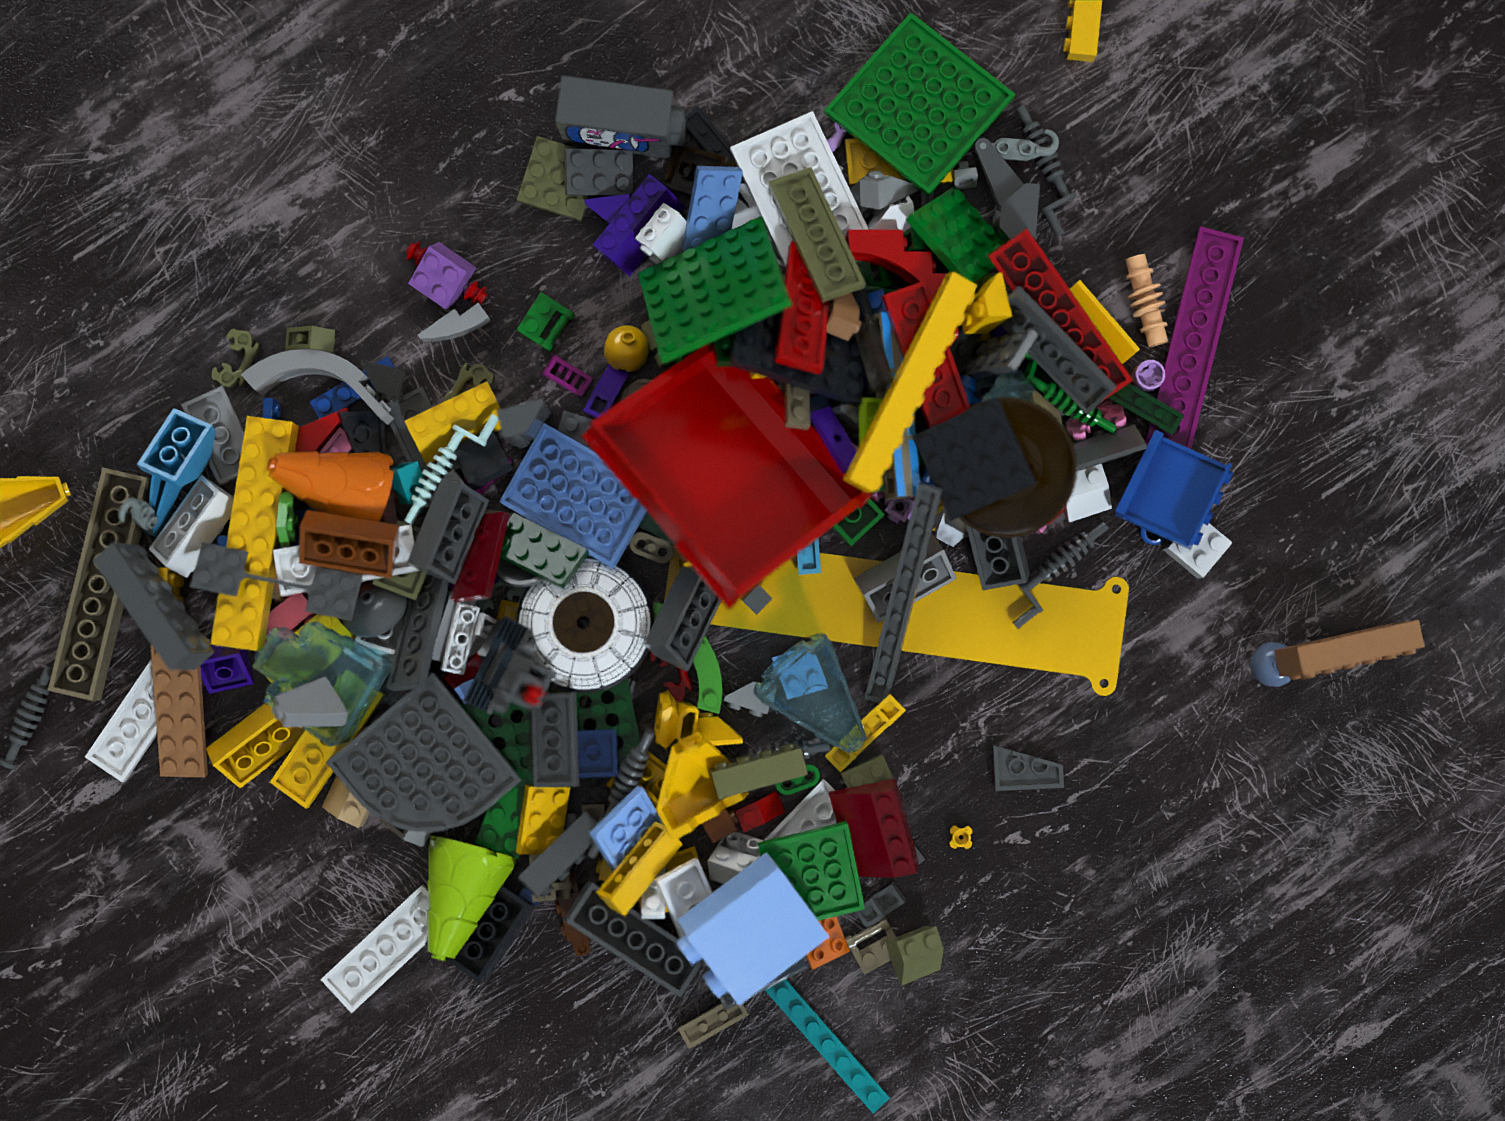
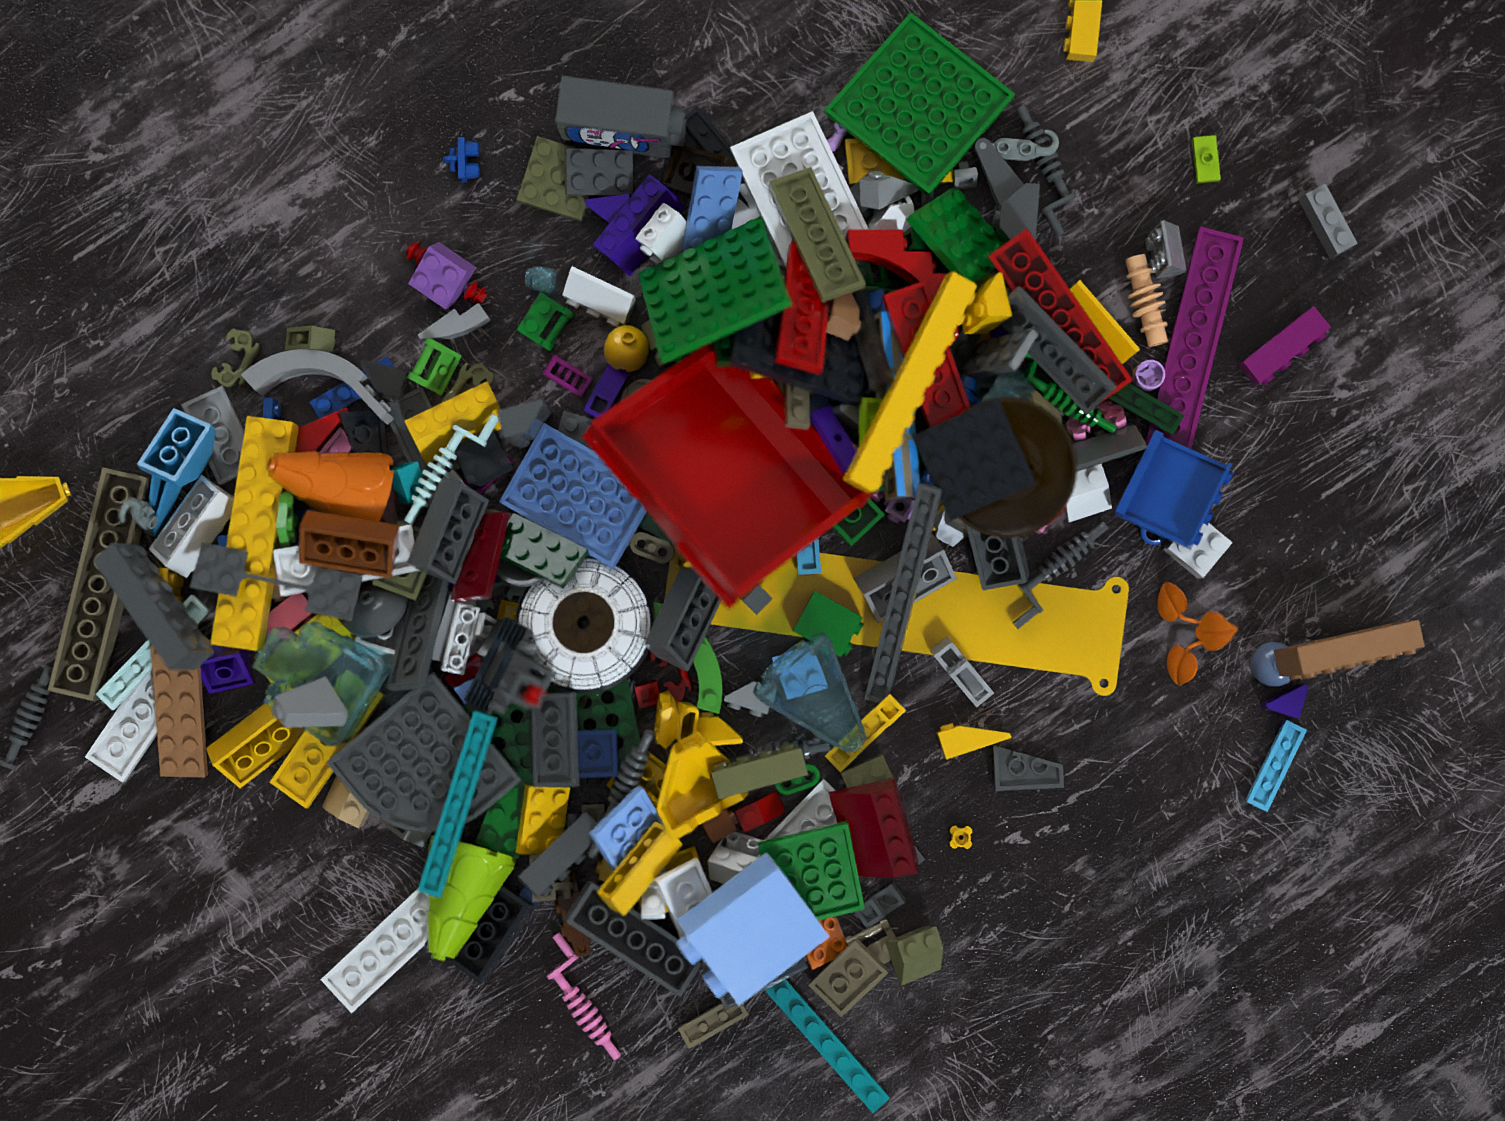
none -> light aqua plate [96,595,210,710]
none -> bright green plate [407,337,462,396]
none -> teal plate [418,711,498,898]
none -> blue hips [443,137,480,183]
none -> clear light blue piece [525,266,557,293]
none -> bright pink piece [546,932,621,1060]
none -> white slope [562,267,637,327]
none -> red plate [634,679,659,709]
none -> green brick [793,591,864,657]
none -> dark tan plate [808,938,889,1017]
none -> light grey slope [930,637,994,707]
none -> yellow slope [936,723,1012,760]
none -> light grey slope [1146,221,1187,279]
none -> orange plant [1157,582,1238,686]
none -> lime plate [1192,135,1221,183]
none -> magenta brick [1238,306,1331,386]
none -> medium azure plate [1245,720,1307,812]
none -> dark purple slope [1261,683,1308,719]
none -> light grey brick [1299,184,1358,259]

